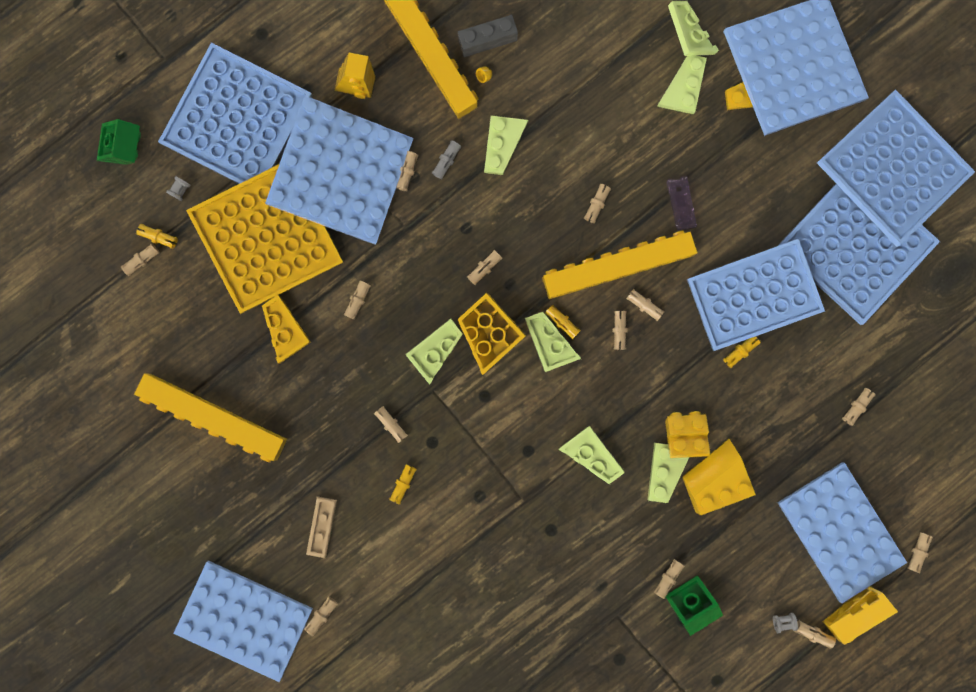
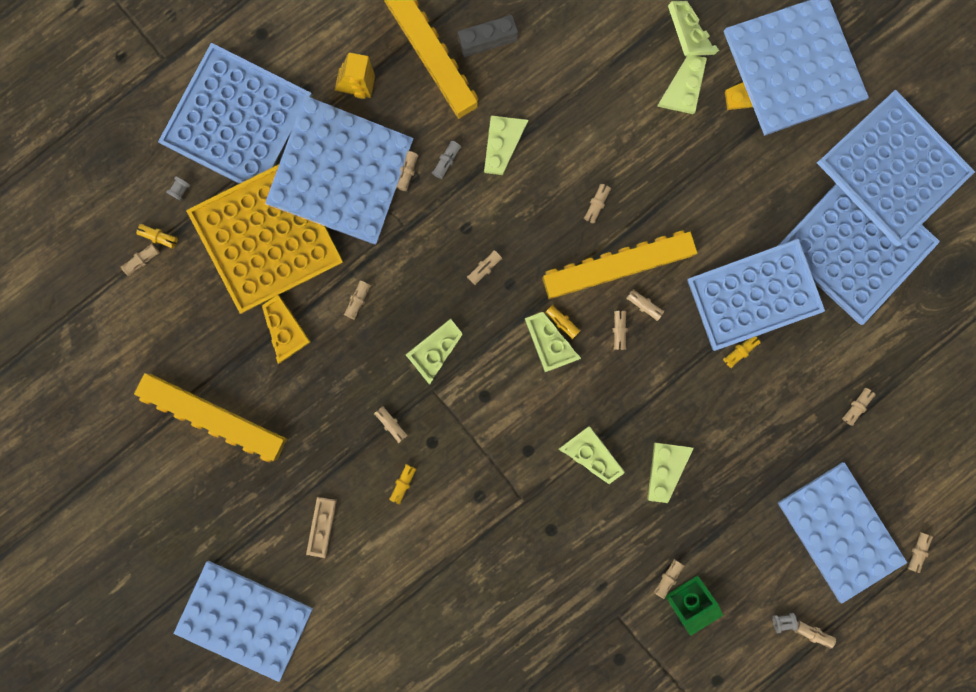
green slope [97,119,141,165] -> none
tan pin [304,596,338,636] -> none
yellow wedge [458,293,526,375] -> none
yellow hinge [476,66,492,83] -> none
yellow plate [665,411,710,458] -> none
plate [667,176,697,231] -> none
yellow wedge [682,439,755,515] -> none
yellow wedge [823,586,898,645] -> none

